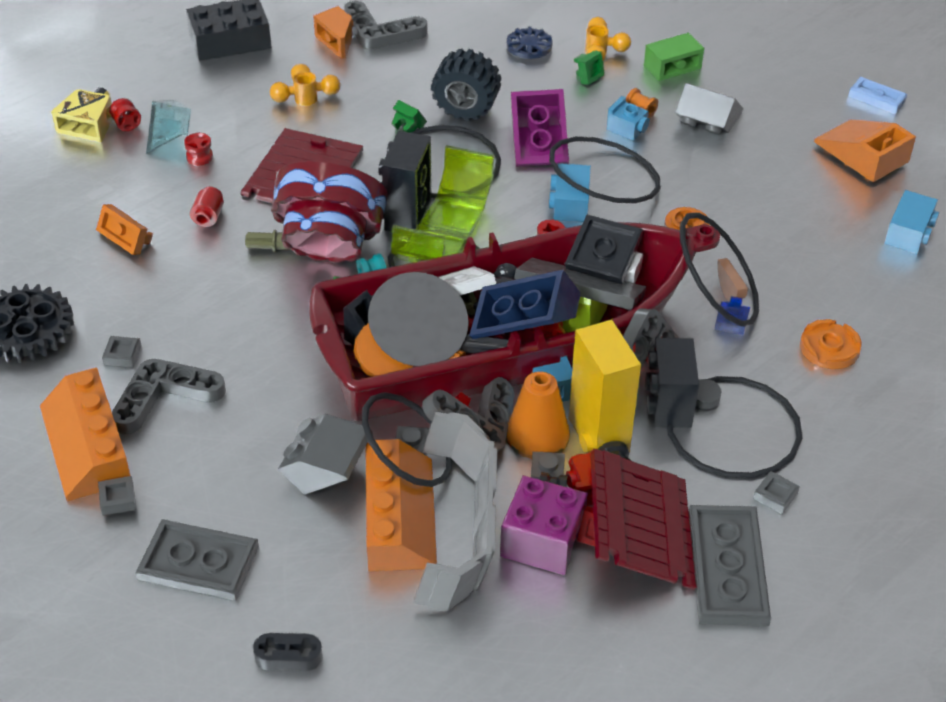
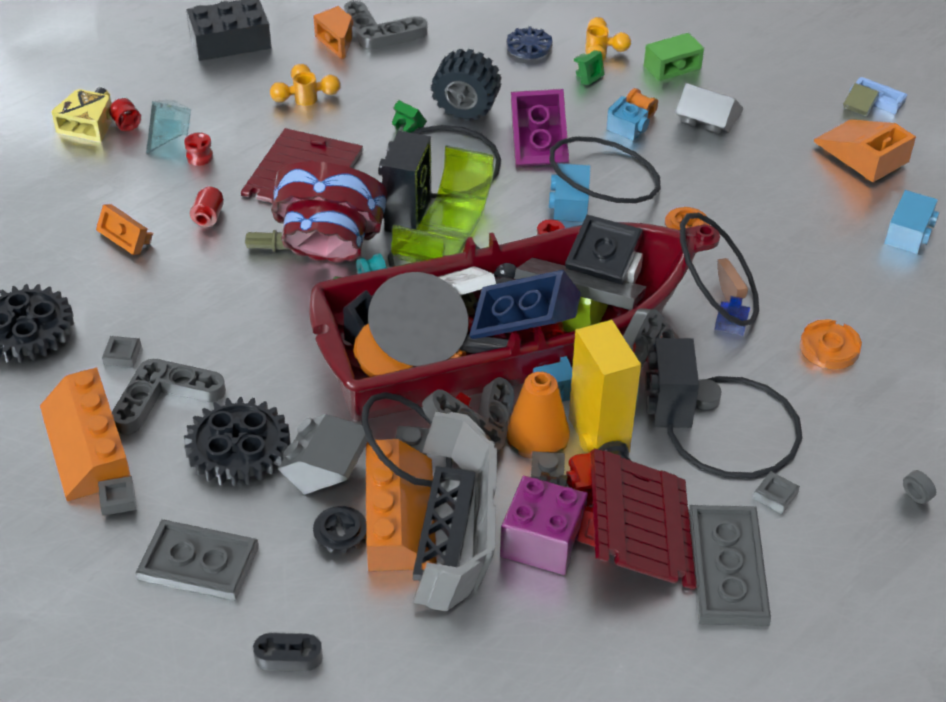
none -> black gear [184,397,291,486]
none -> black gear [313,506,366,554]
none -> black fence [412,466,475,581]
none -> olive tile [843,83,879,117]
none -> dark grey tile [903,470,937,504]

